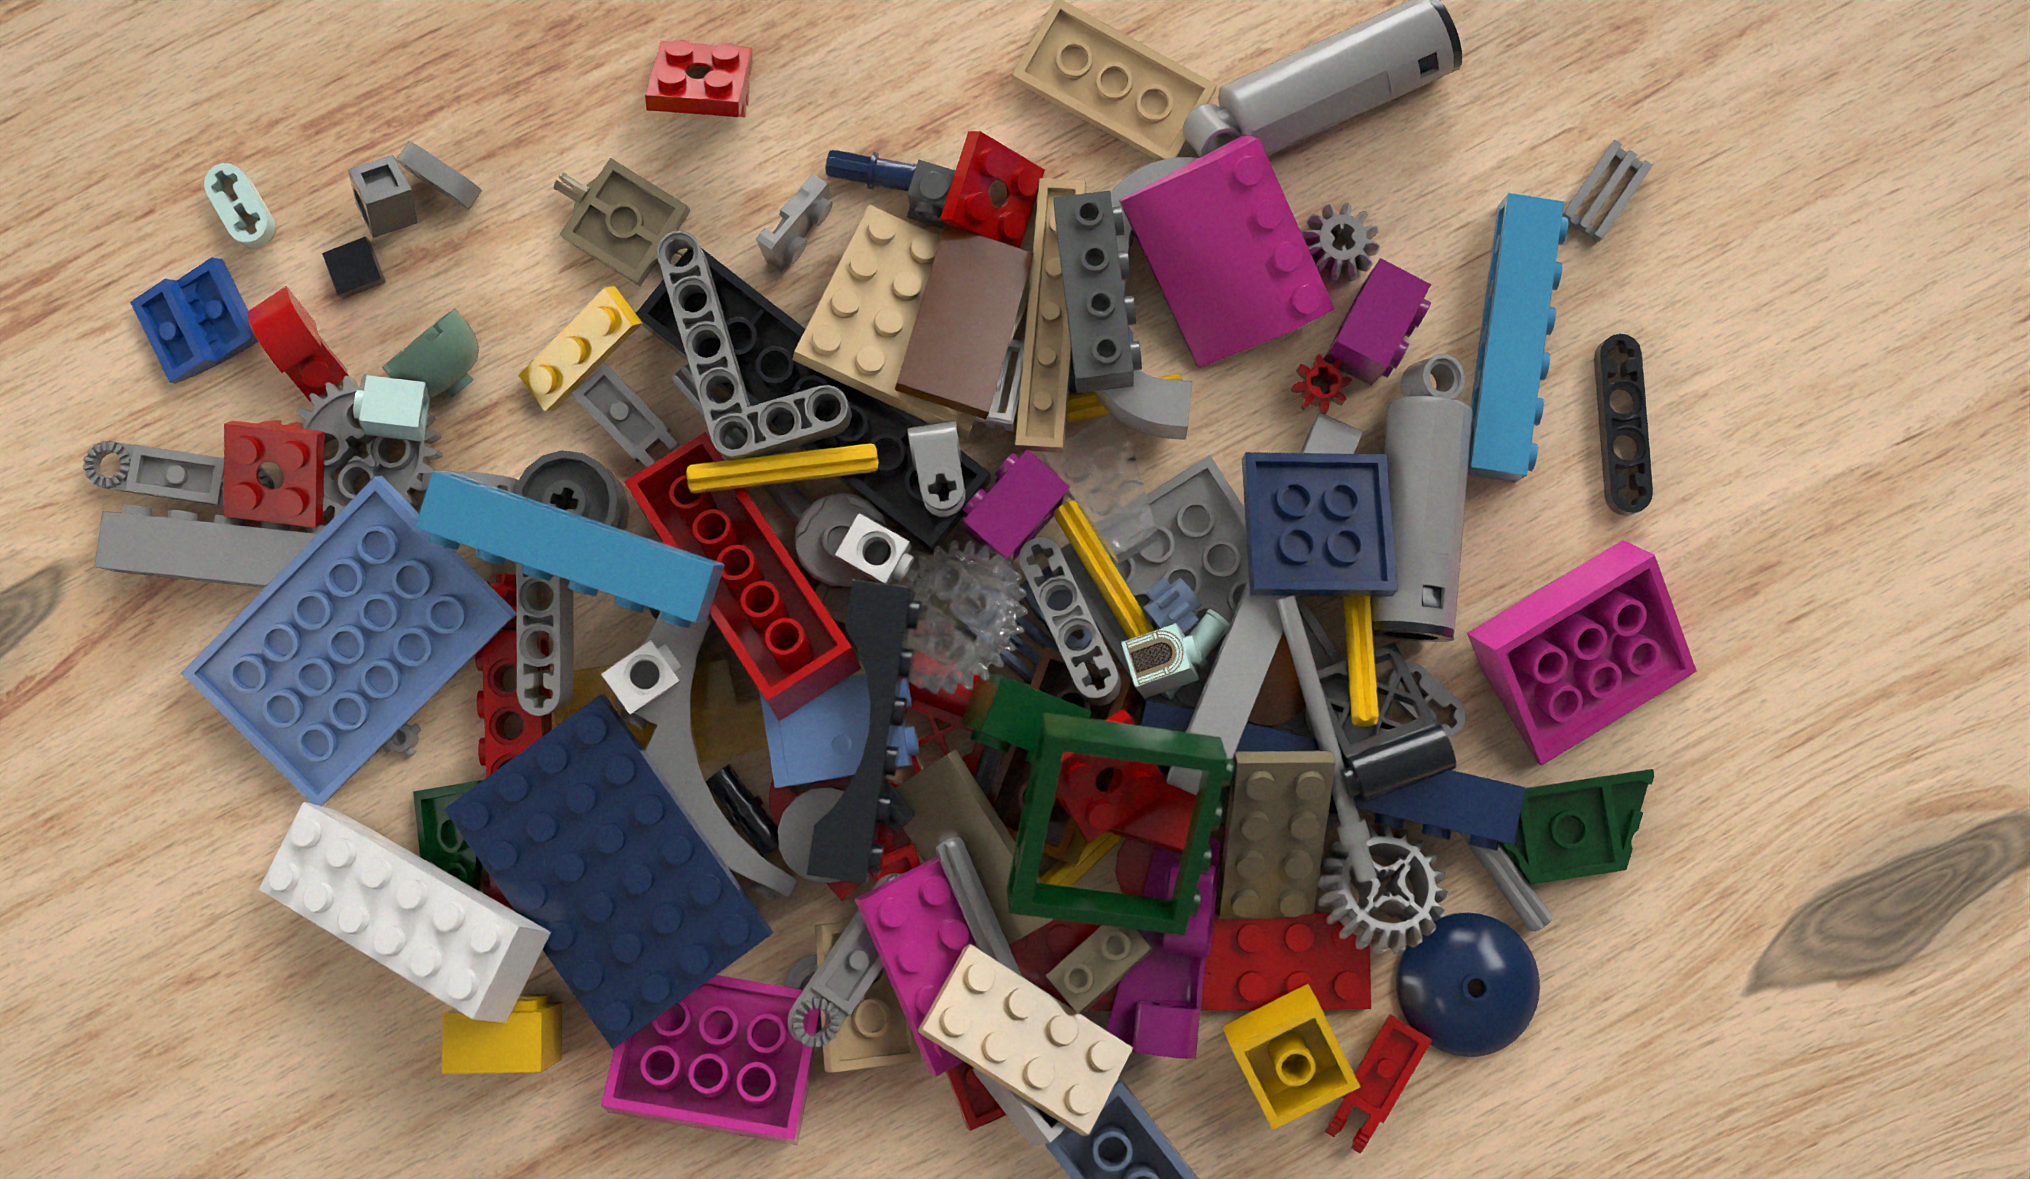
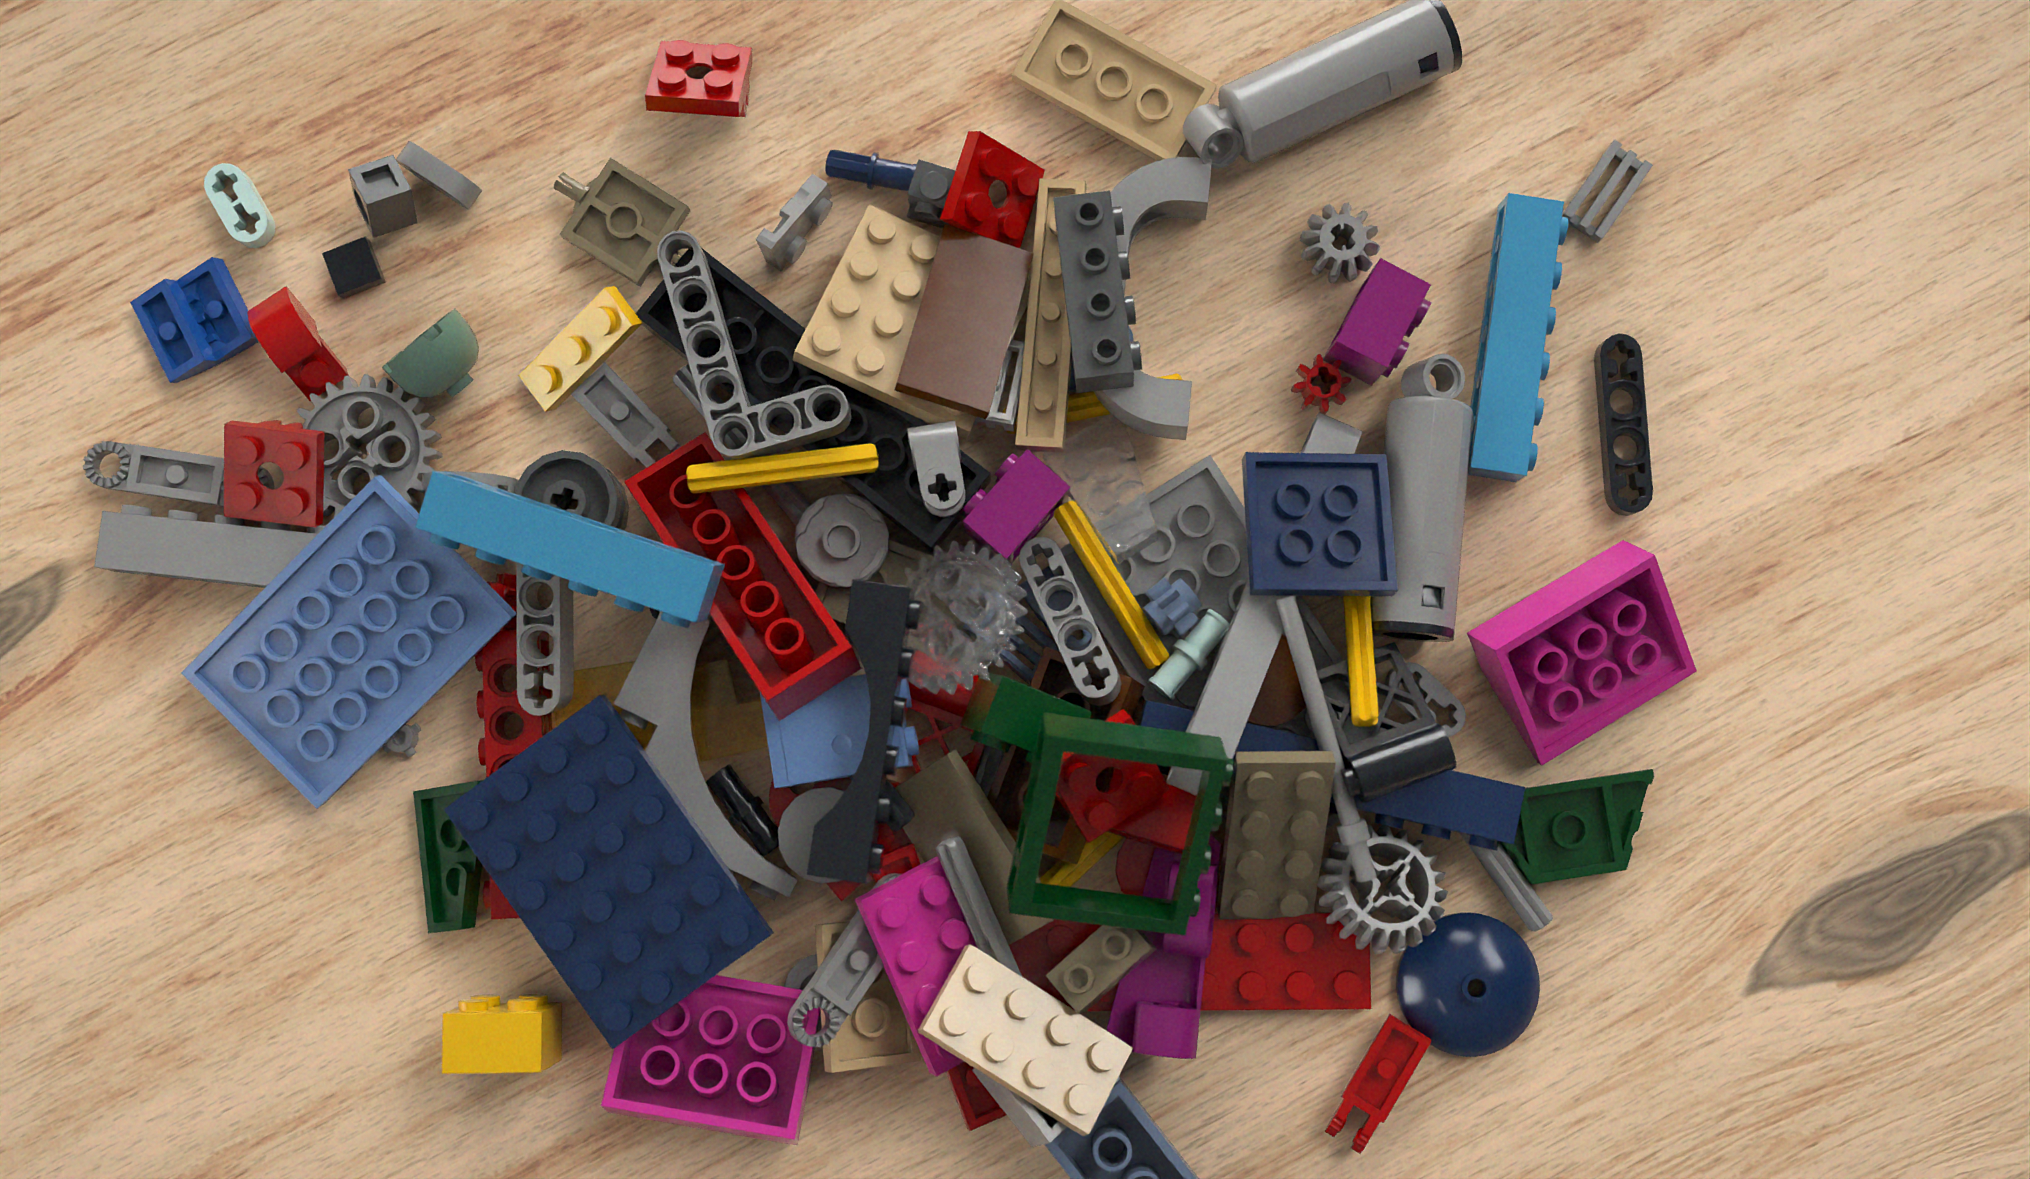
white brick [259,802,551,1023] -> none
light aqua brick [353,375,431,442] -> none
white brick [601,640,682,715] -> none
white brick [835,513,914,585] -> none
dark pink slope [1119,135,1335,368] -> none
brick [1121,623,1202,699] -> none
yellow brick [1222,984,1360,1130] -> none

